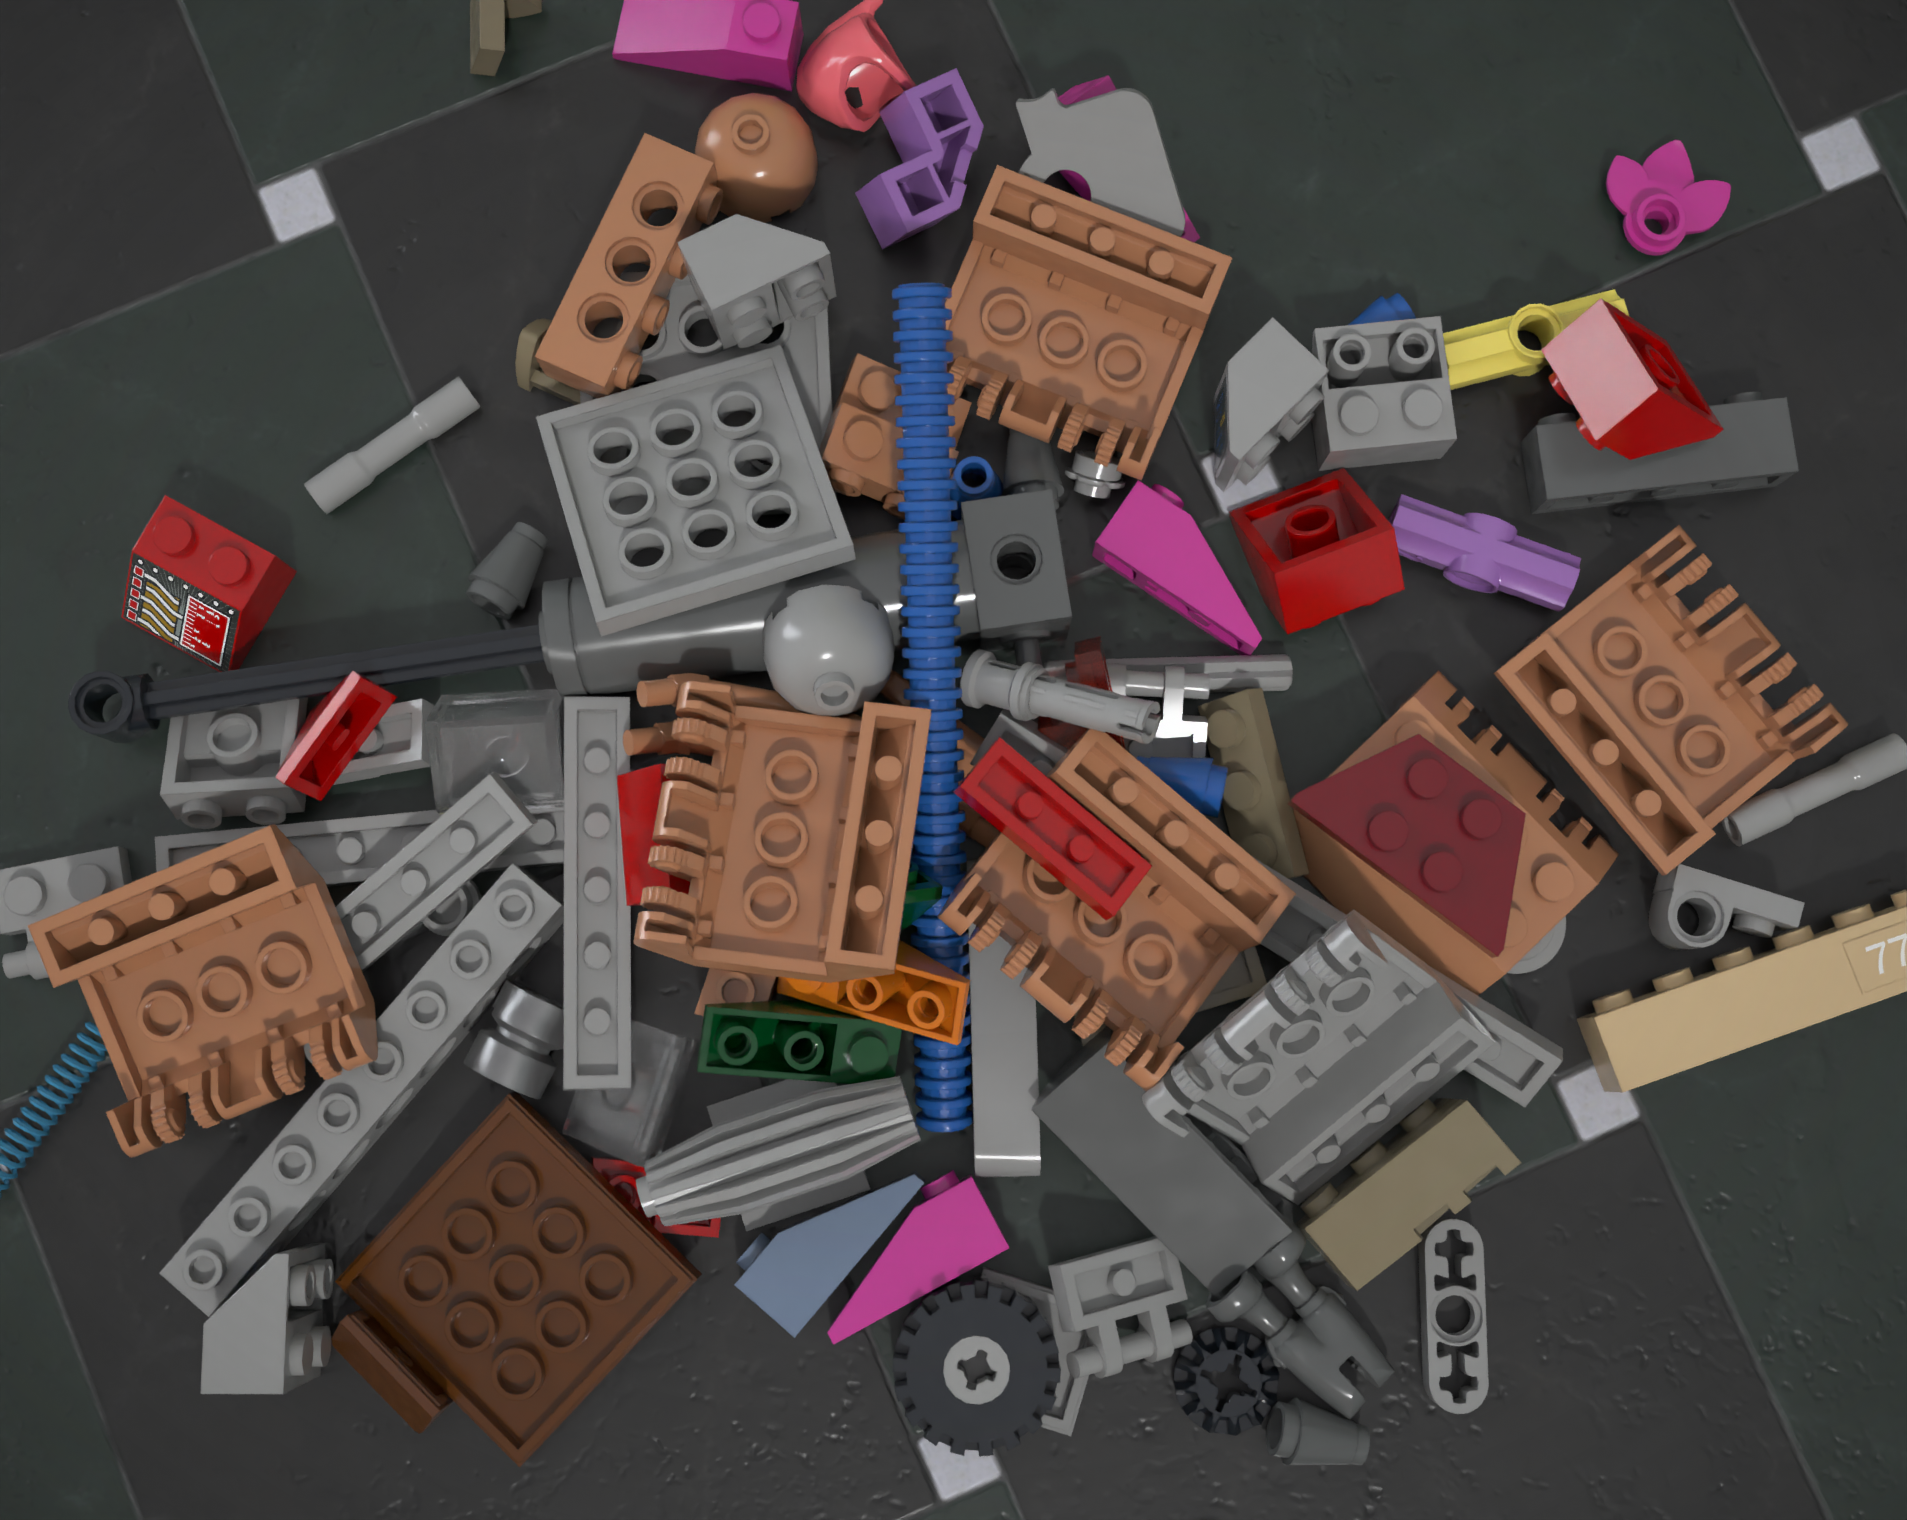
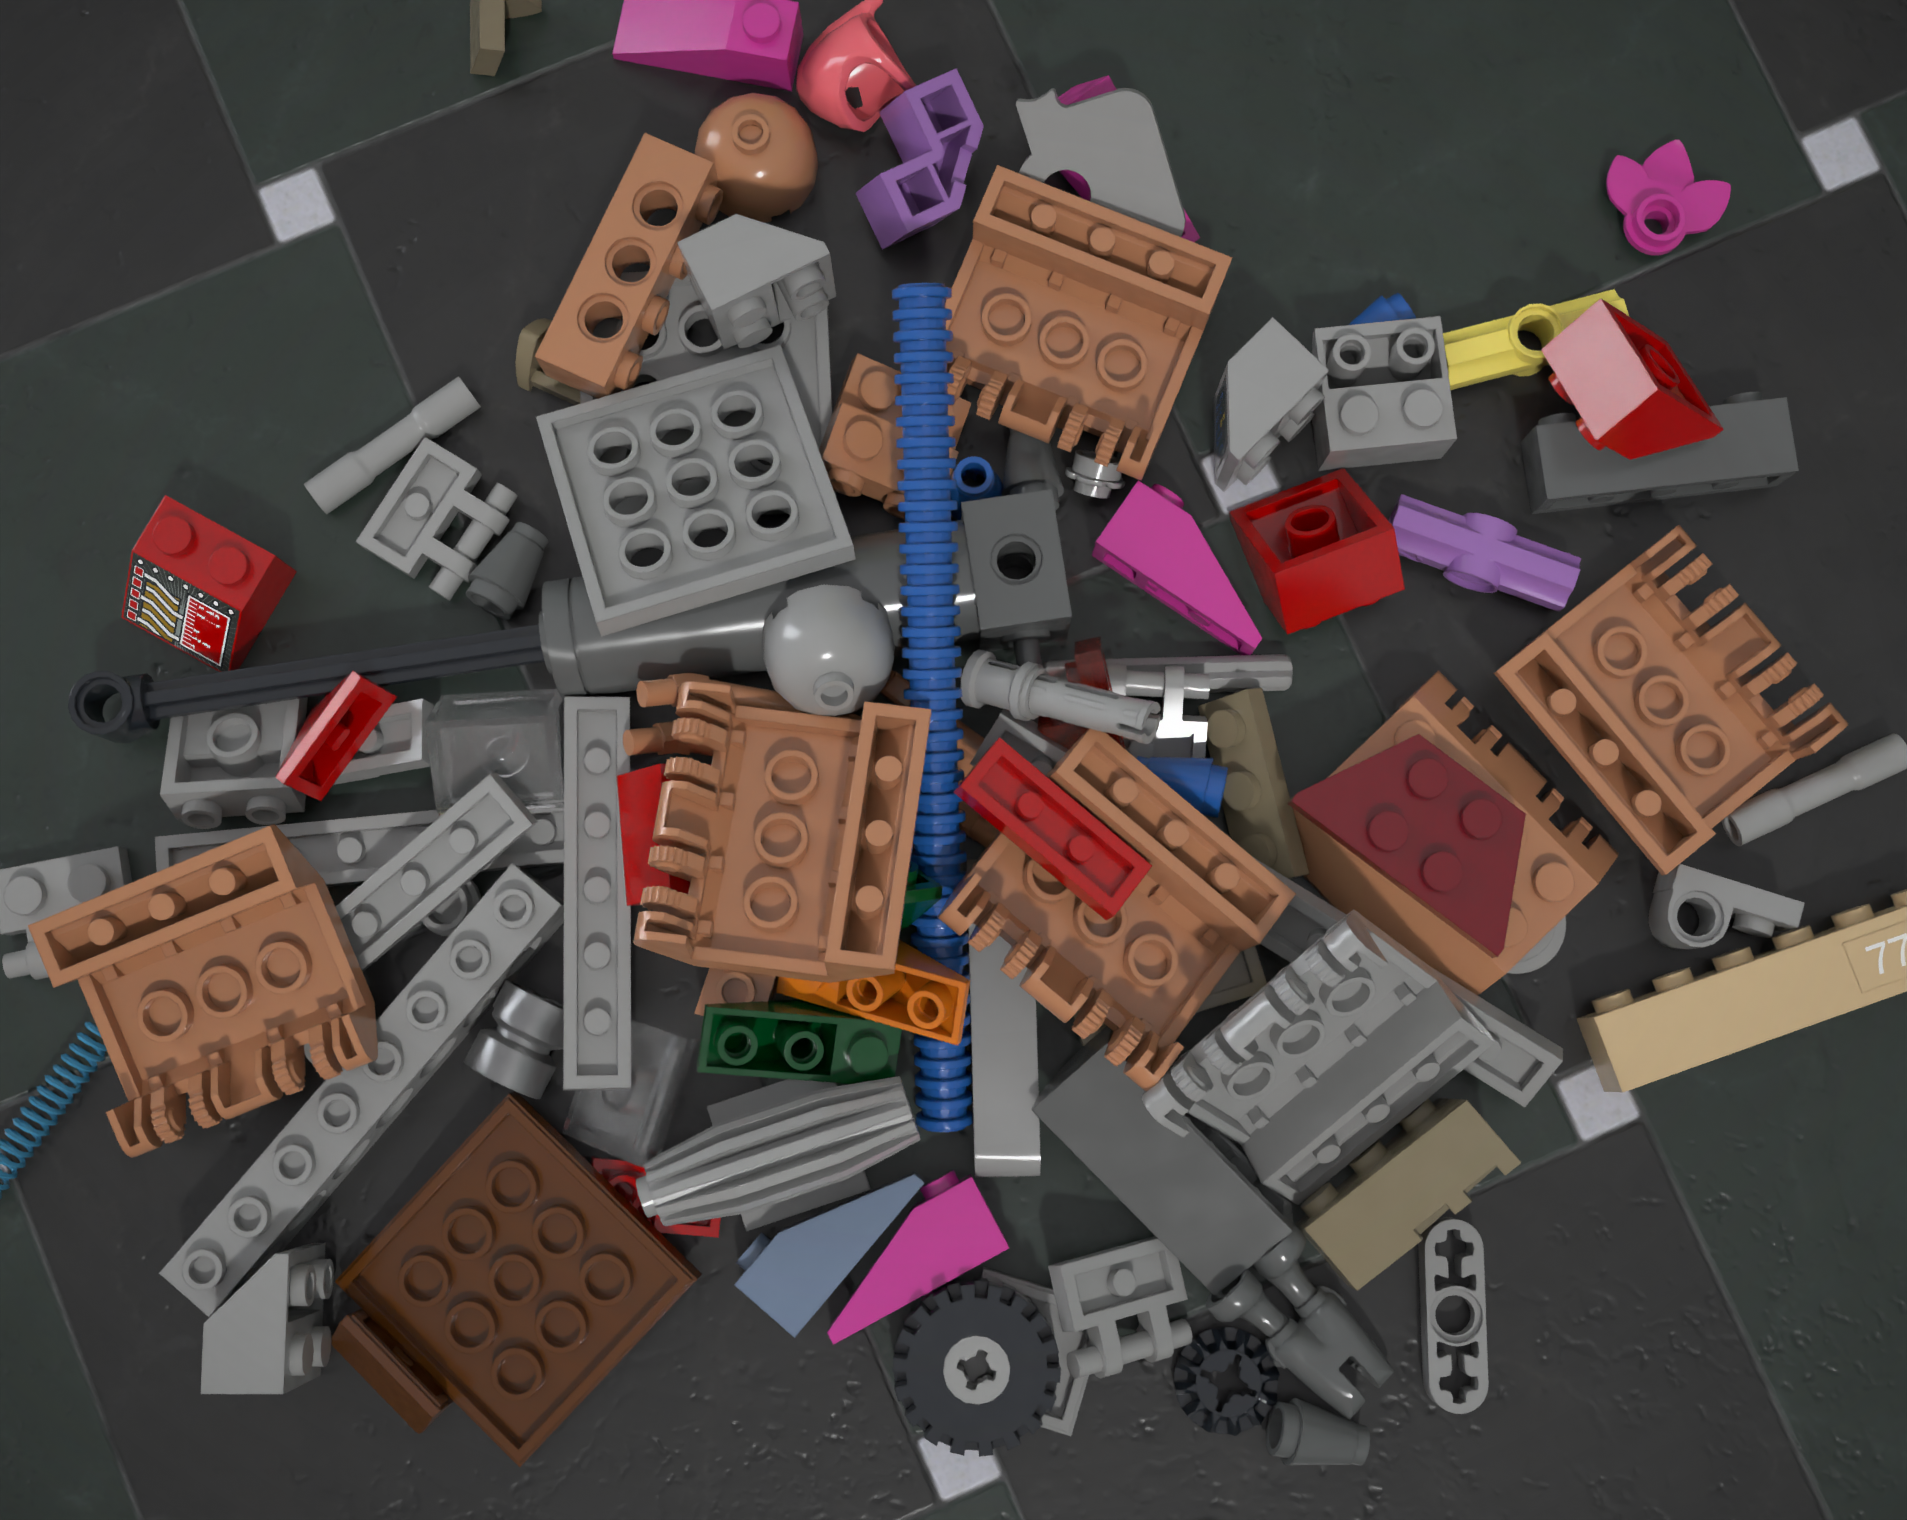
none -> light grey plate [356,437,518,601]

